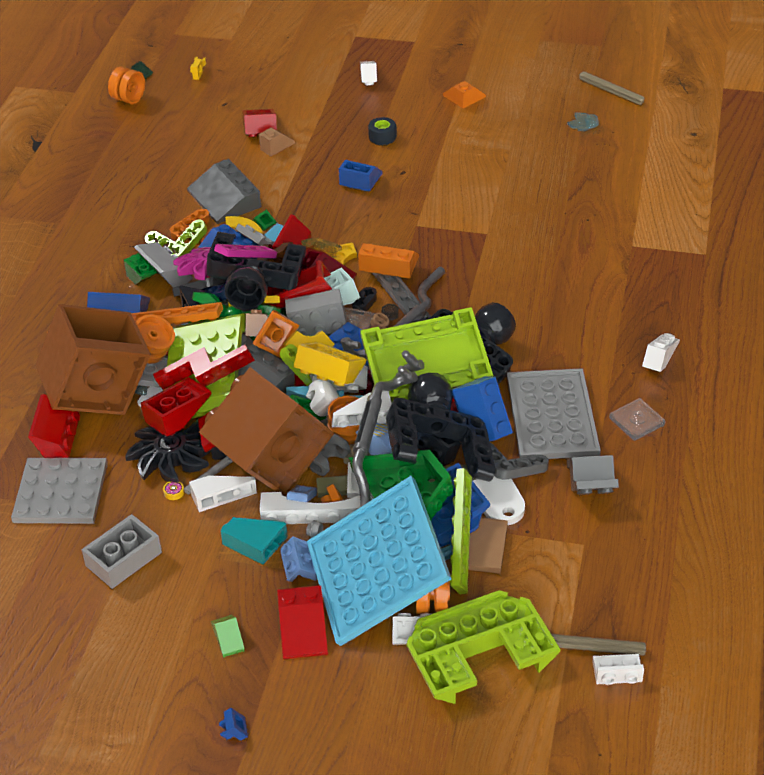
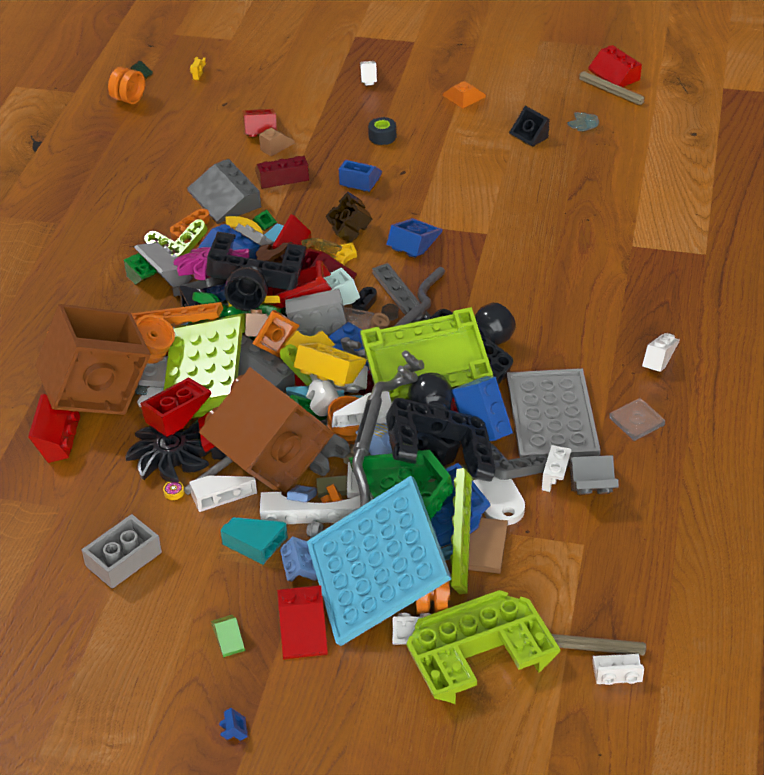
light grey plate [11,458,108,524] -> none
blue slope [87,292,150,313] -> none
red bracket [153,344,255,390] -> none
dark pink tile [214,244,278,258] -> none
orange slope [358,243,419,279] -> none
none -> dark red slope [255,155,309,189]
none -> dark brown brick [326,191,373,243]
none -> blue slope [386,218,443,257]
none -> black slope [509,106,550,147]
none -> white bracket [542,445,571,492]
none -> red slope [588,45,642,87]

